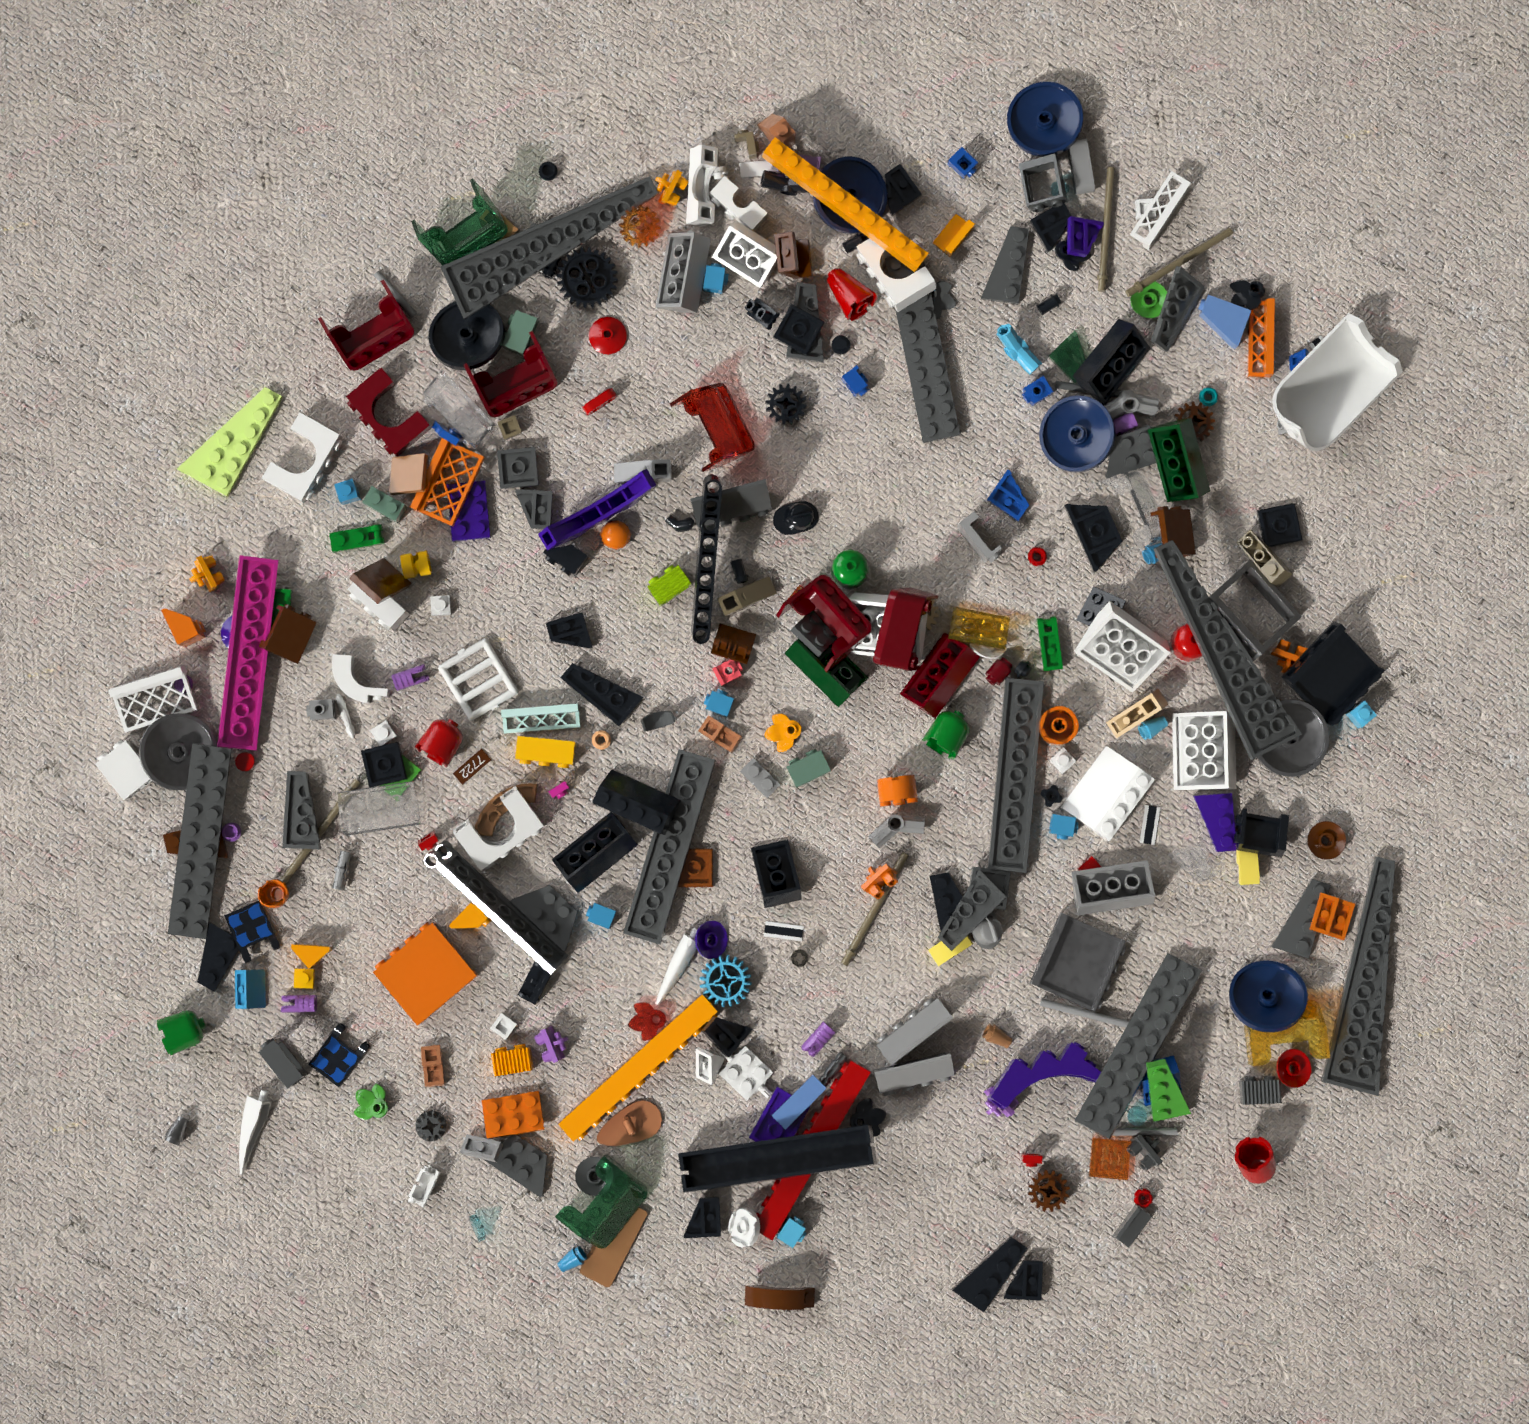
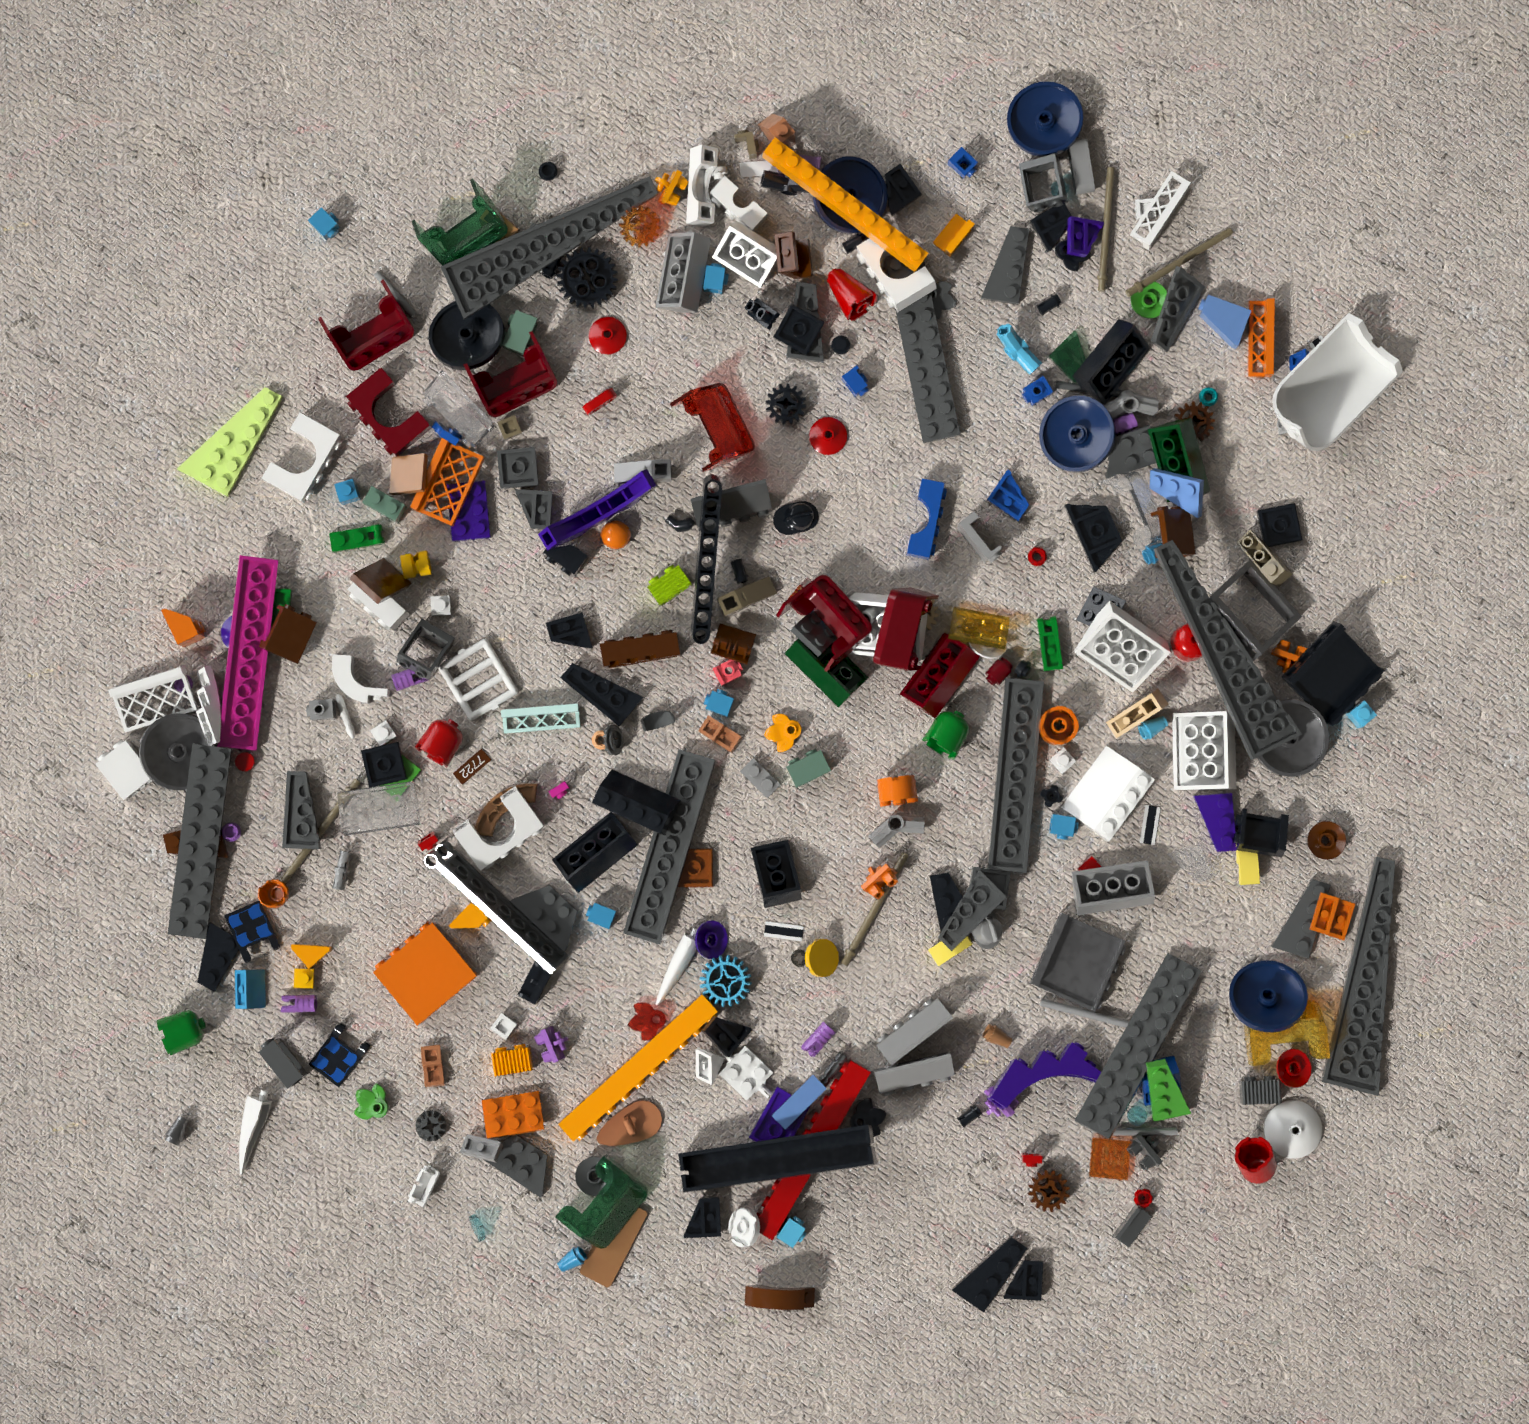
light orange hips [190,555,224,593] -> none
yellow brick [515,736,576,768] -> none
green cylinder [831,549,869,589] -> none
black plate [1230,280,1265,310] -> none
none -> white slope [196,665,221,746]
none -> dark azure brick [308,207,340,240]
none -> dark grey window [396,619,455,680]
none -> reddish brown wedge [600,630,681,669]
none -> dark grey gear [602,725,624,755]
none -> yellow tile [805,939,839,977]
none -> red dish [809,417,847,455]
none -> blue arch [906,478,947,560]
none -> black pin [957,1104,982,1128]
none -> medium blue wing [1149,468,1204,518]
none -> white dish [1264,1100,1322,1159]

